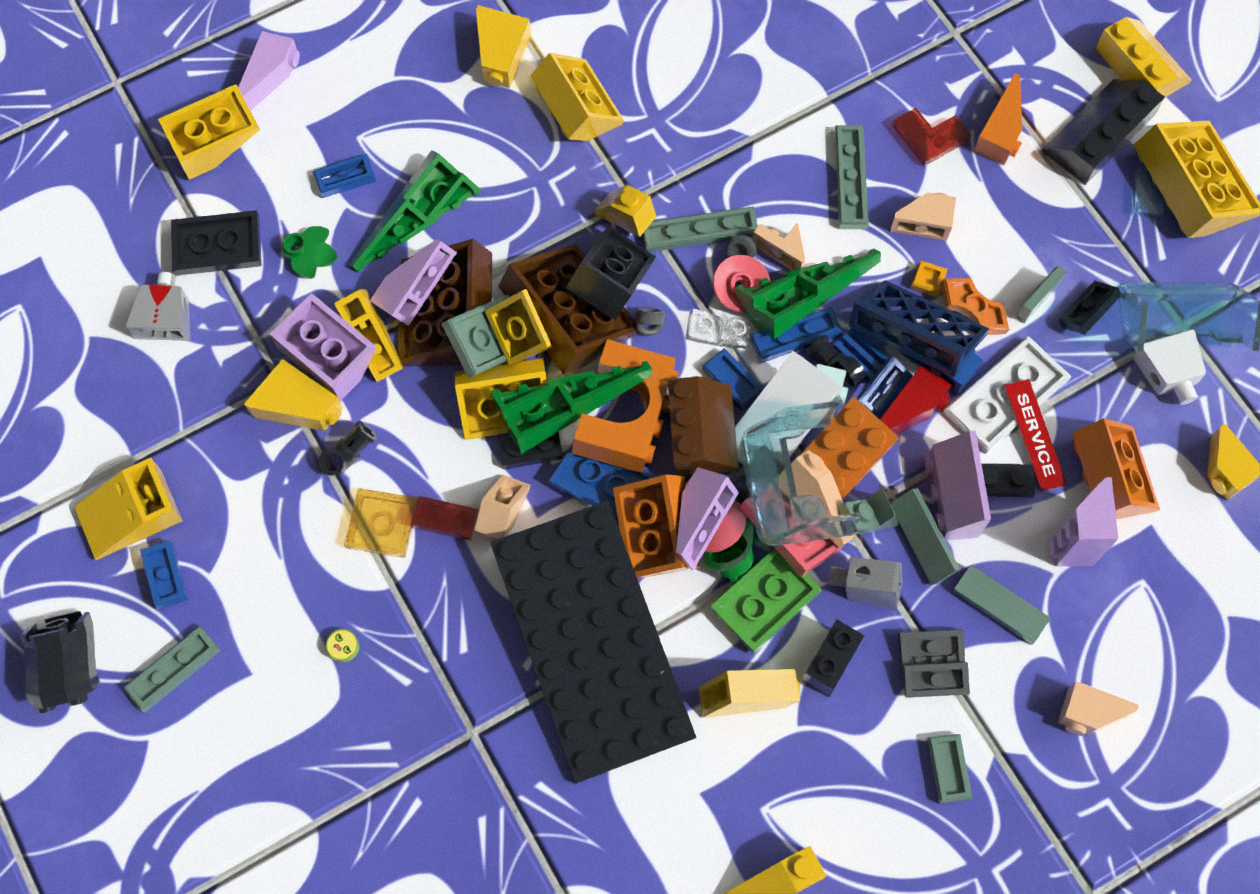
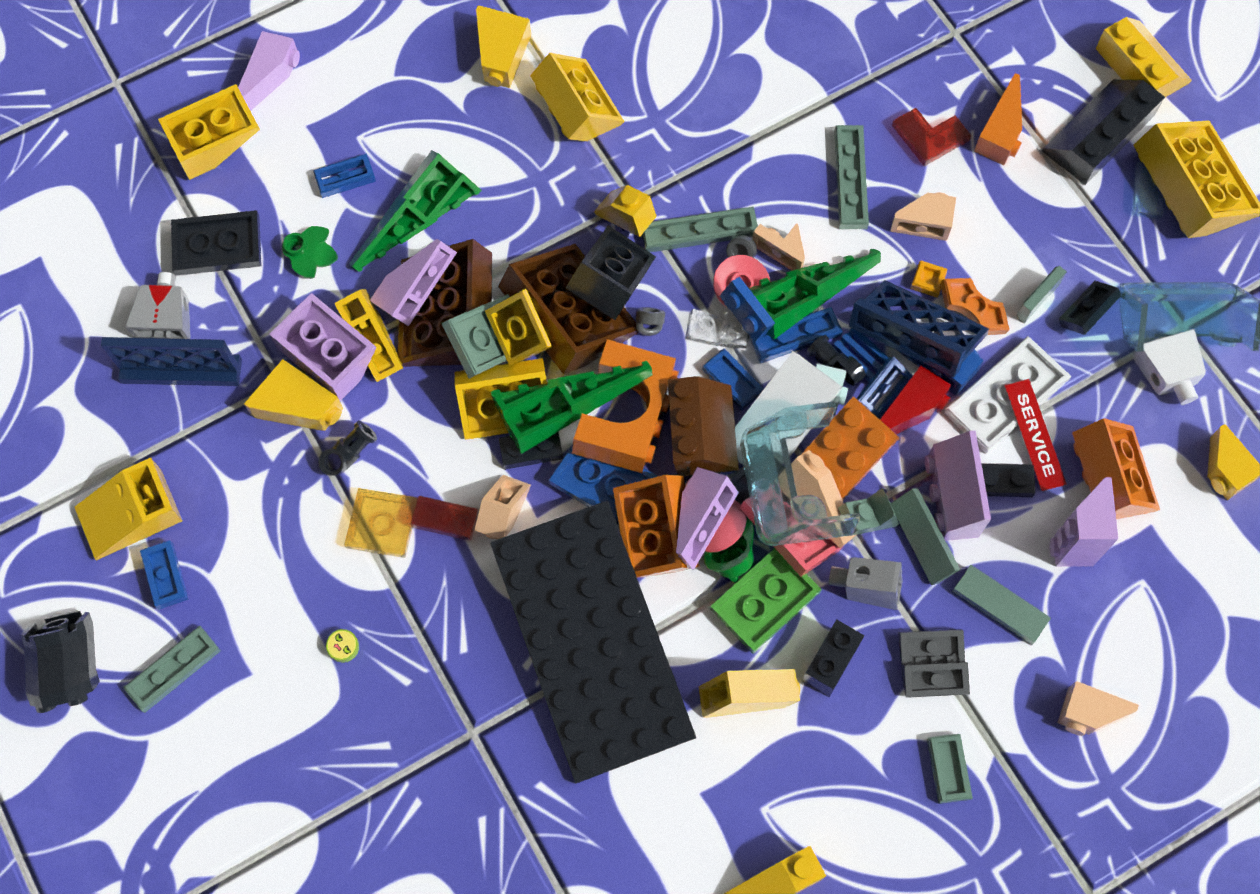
none -> dark blue fence [101,337,242,386]
none -> blue plate [720,277,775,342]

